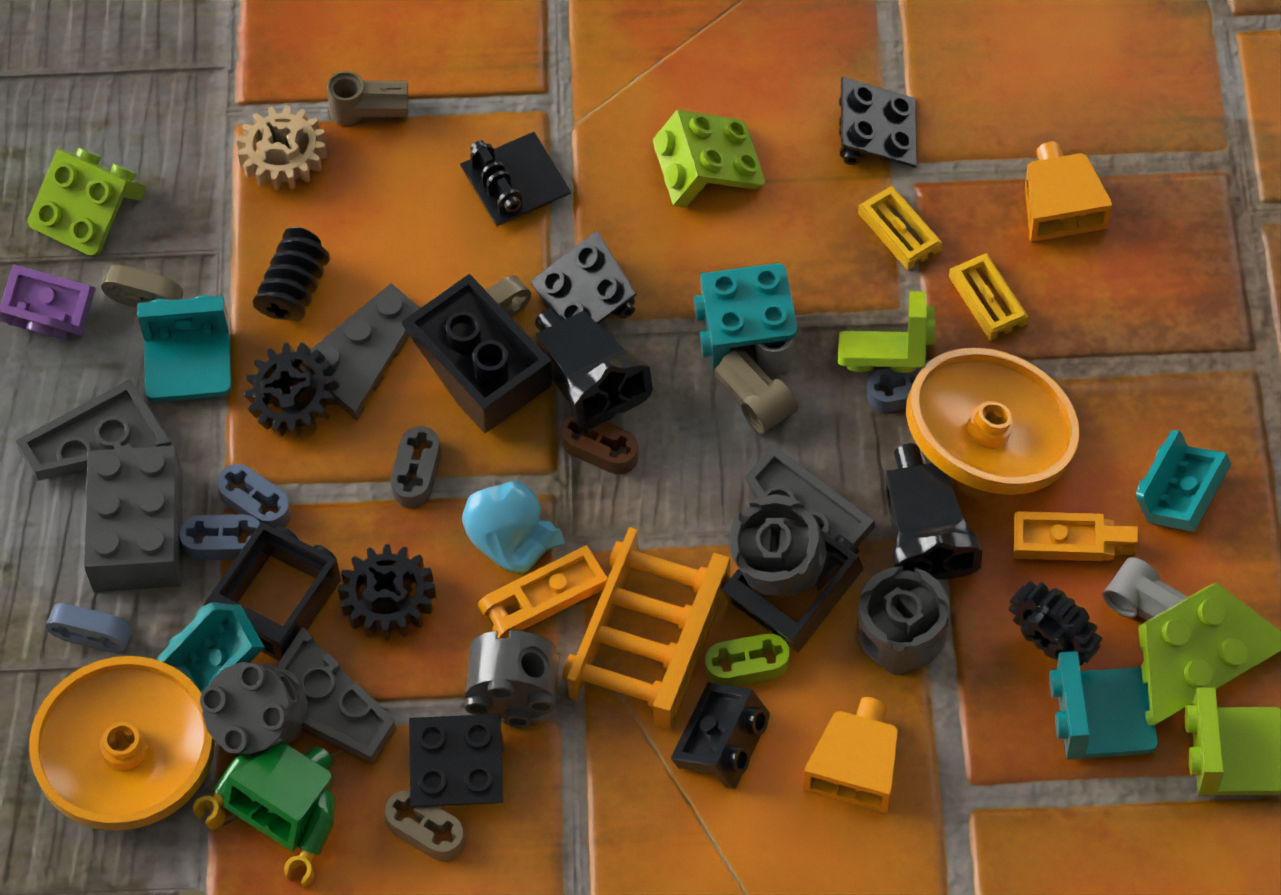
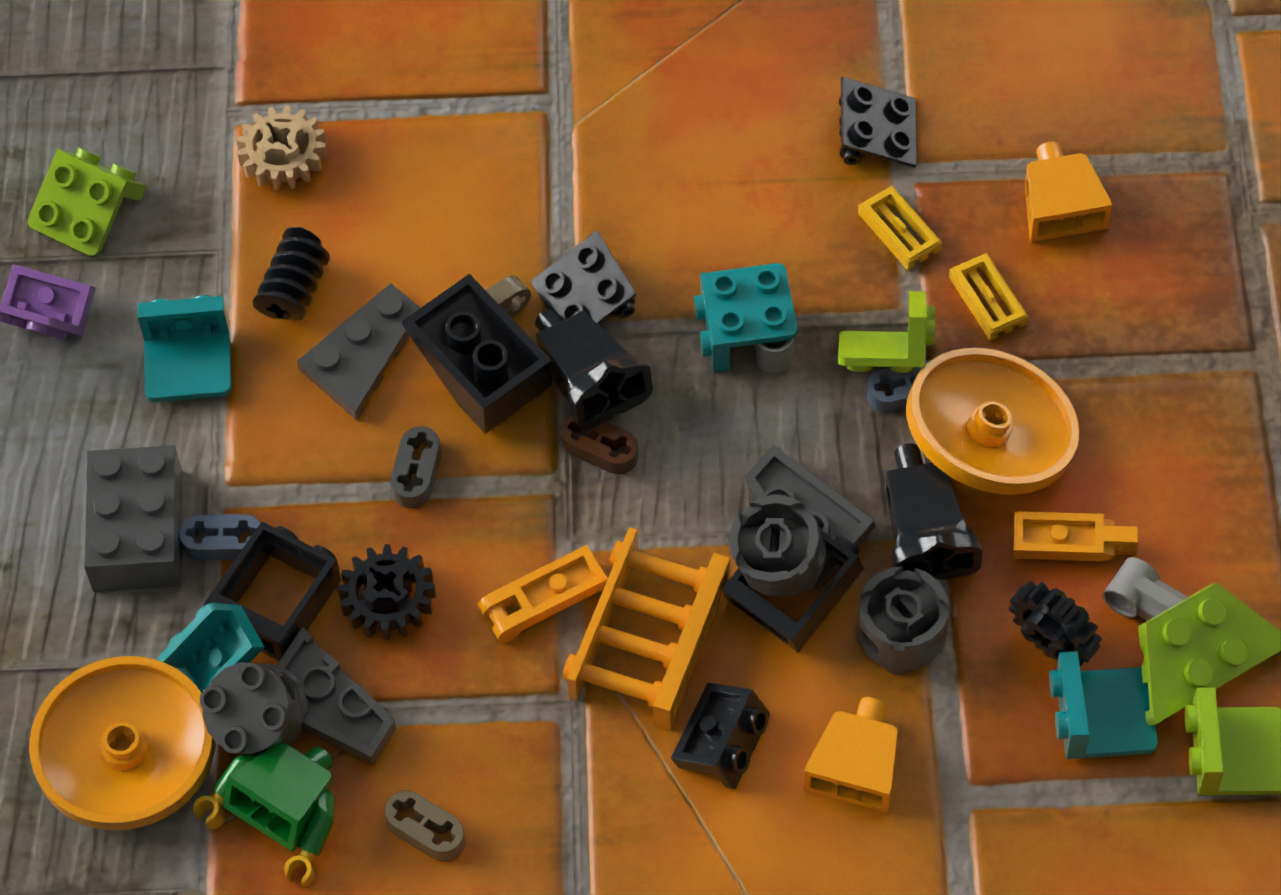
dark grey wing [15,380,172,481] -> none
sand blue beam [46,603,133,653] -> none
dark tan beam [101,265,184,307] -> none
sand blue beam [217,464,291,528] -> none
black gear [244,342,340,437] -> none
dark tan piece [327,71,408,125] -> none
black hinge [409,714,503,807] -> none
black hinge [460,132,571,227] -> none
medium azure piece [462,481,565,574] -> none
dark grey brick [465,630,560,728] -> none
lime bracket [652,109,765,208] -> none
lime beam [705,634,789,687] -> none
dark tan piece [714,350,798,435] -> none
teal bracket [1136,430,1231,532] -> none

